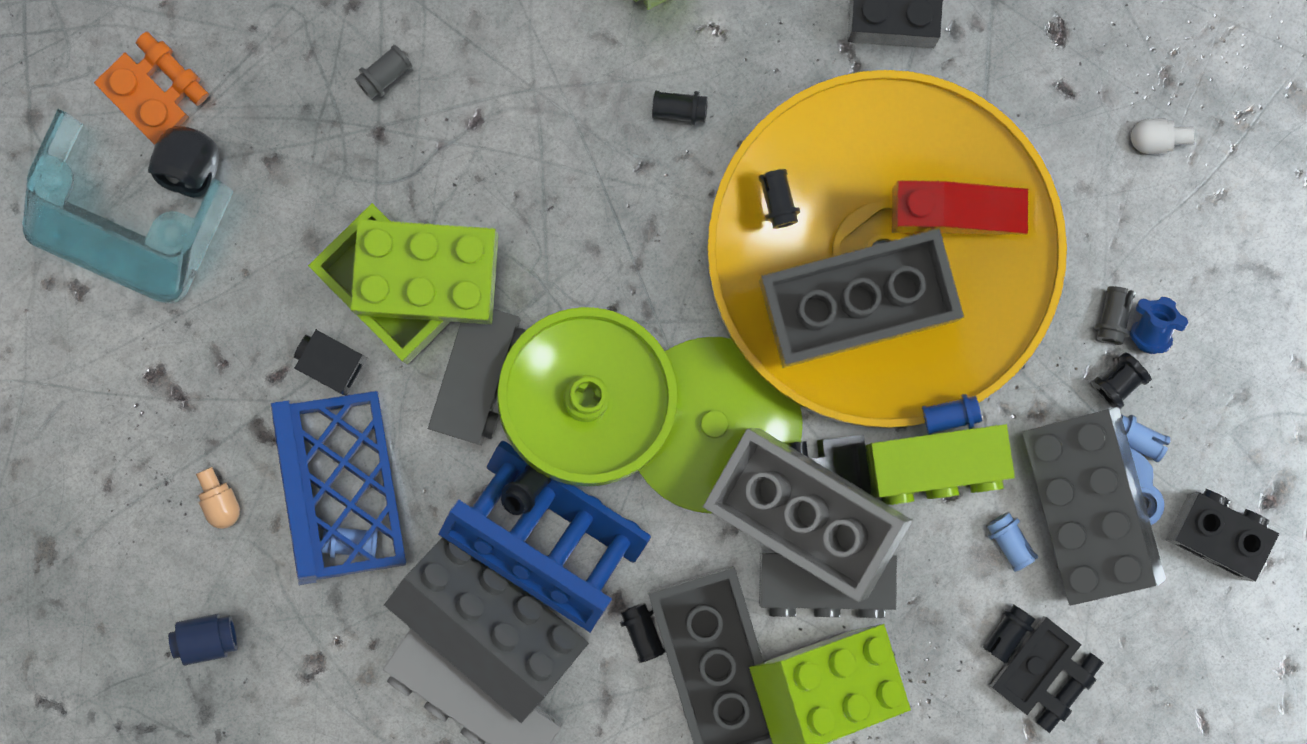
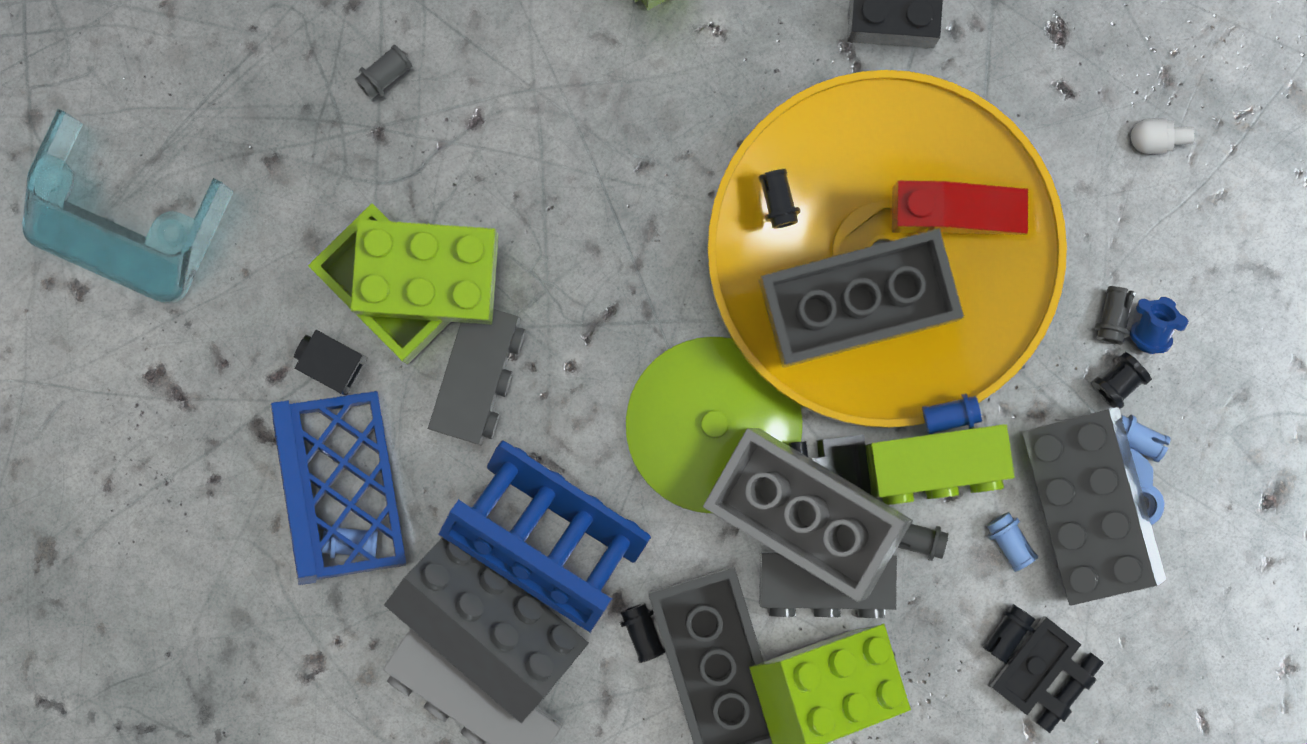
orange plate [93,32,209,145] -> none
black helmet [148,126,219,198] -> none
dark blue brick [168,613,238,666] -> none
light nougat cylinder [196,467,240,529] -> none
lime dish [497,307,677,486] -> none
black pin [501,465,552,515] -> none
black pin [652,90,708,126] -> none
black brick [1166,489,1279,582] -> none
none -> dark grey pin [897,524,949,561]

